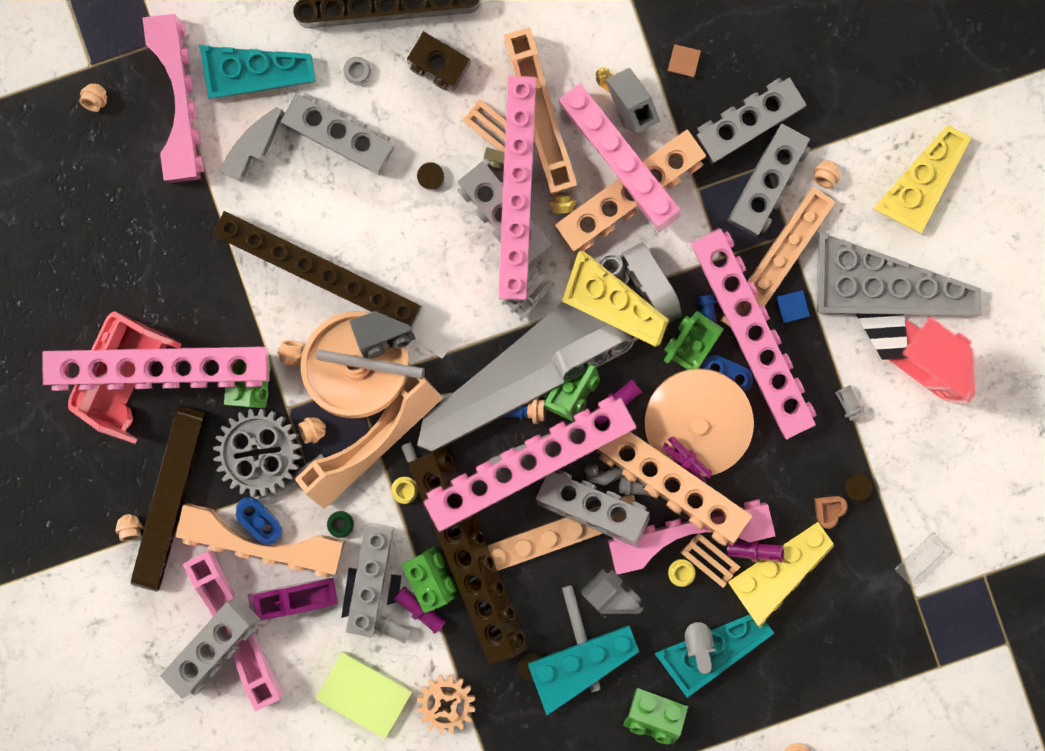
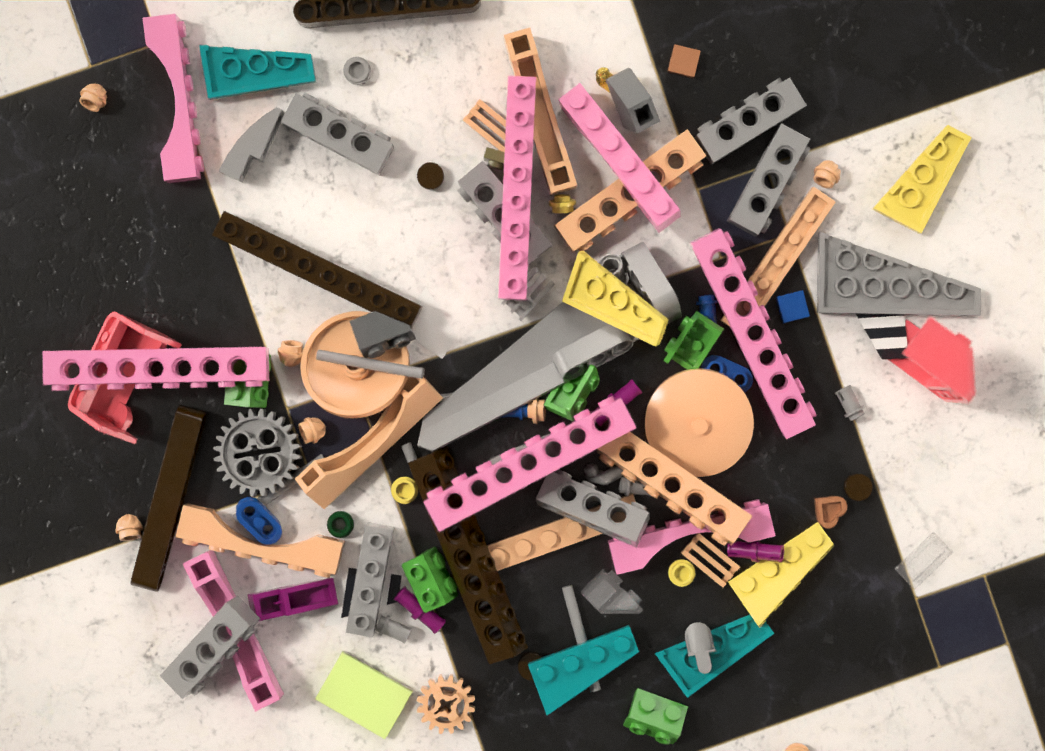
dark brown brick [407,31,471,91] -> none
magenta pin [662,436,712,483] -> none

